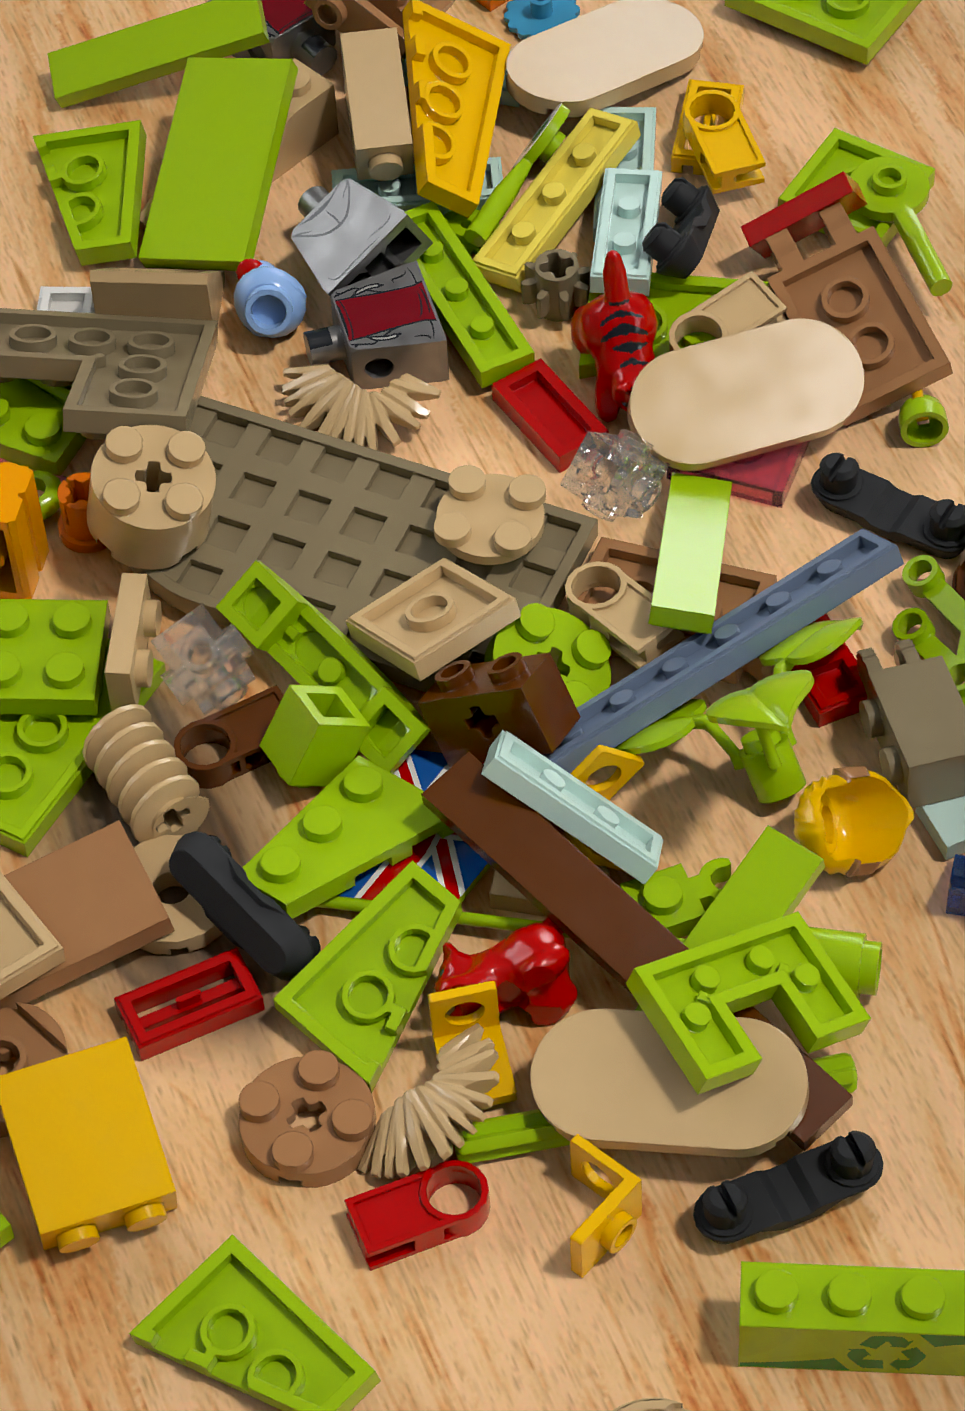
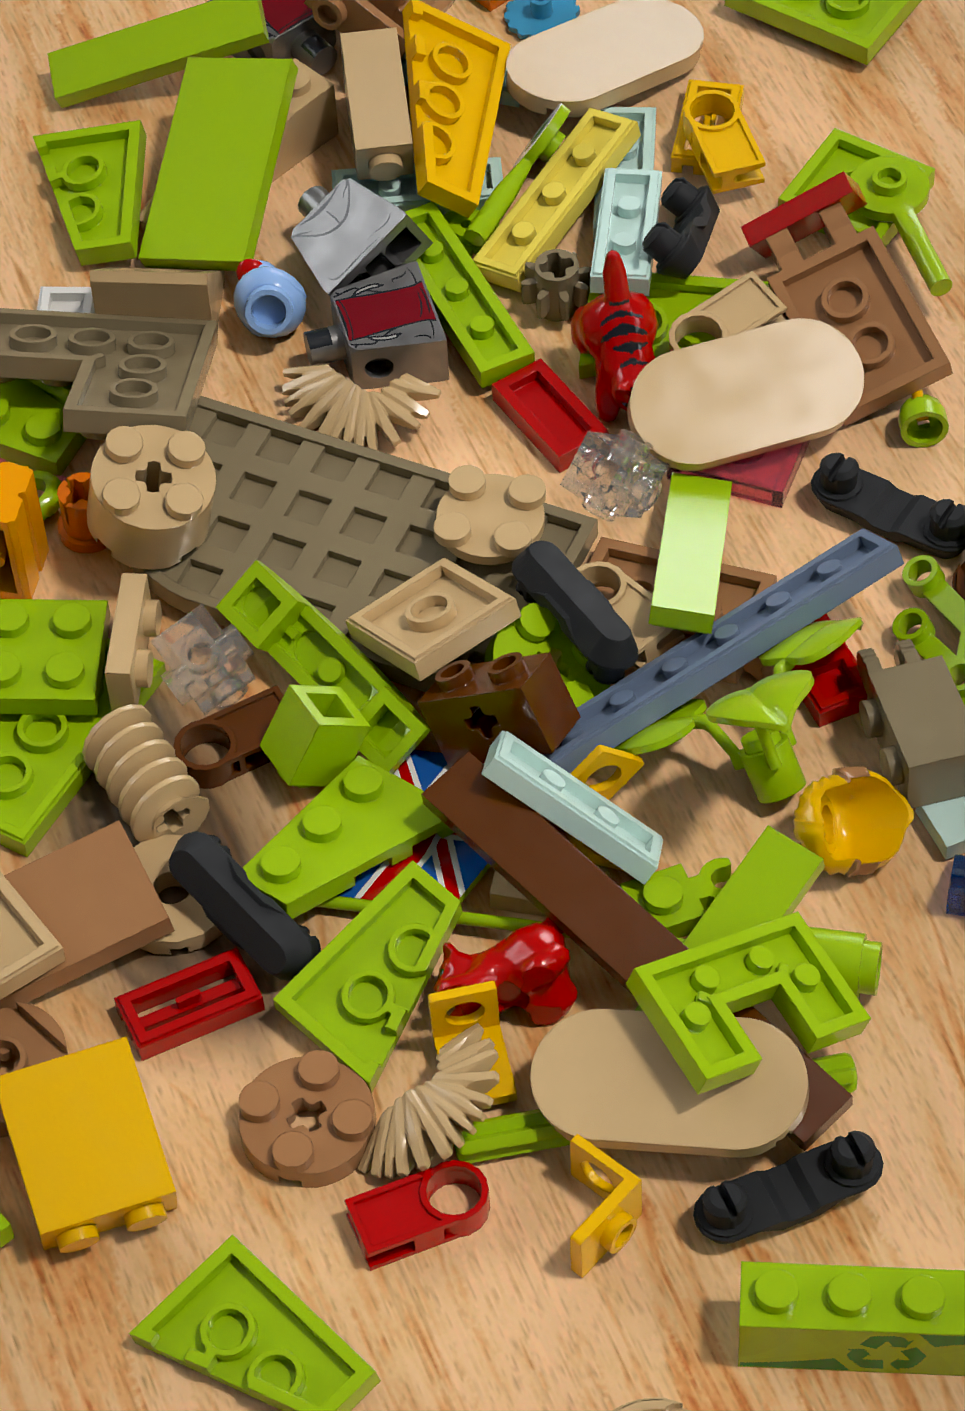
none -> black piece [512,540,638,685]

